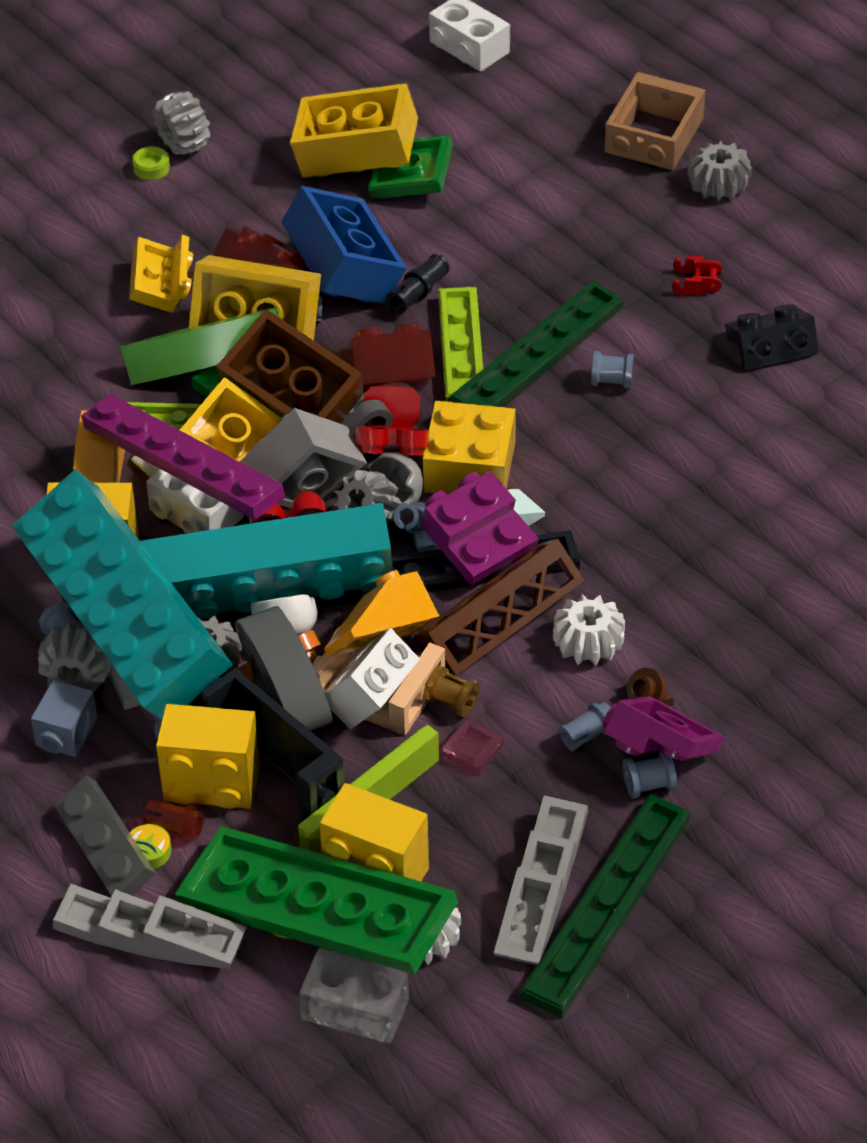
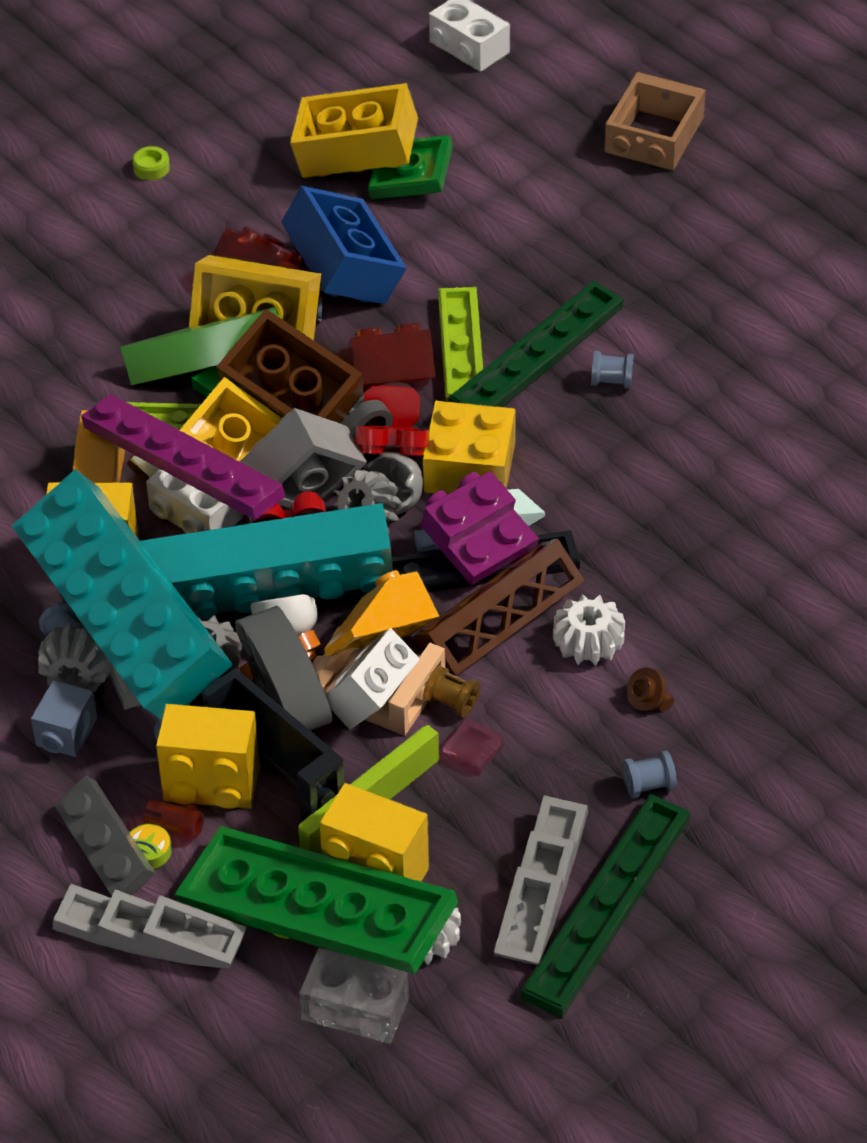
yellow bracket [129,234,193,313] -> none
light grey gear [153,91,210,155] -> none
black pin [386,253,450,314] -> none
sand blue pin [394,502,425,534] -> none
sand blue pin [558,702,611,751] -> none
magenta plate [603,696,725,761] -> none
red piece [672,256,722,296] -> none
light grey gear [688,140,752,202] -> none
black bracket [725,304,819,370] -> none

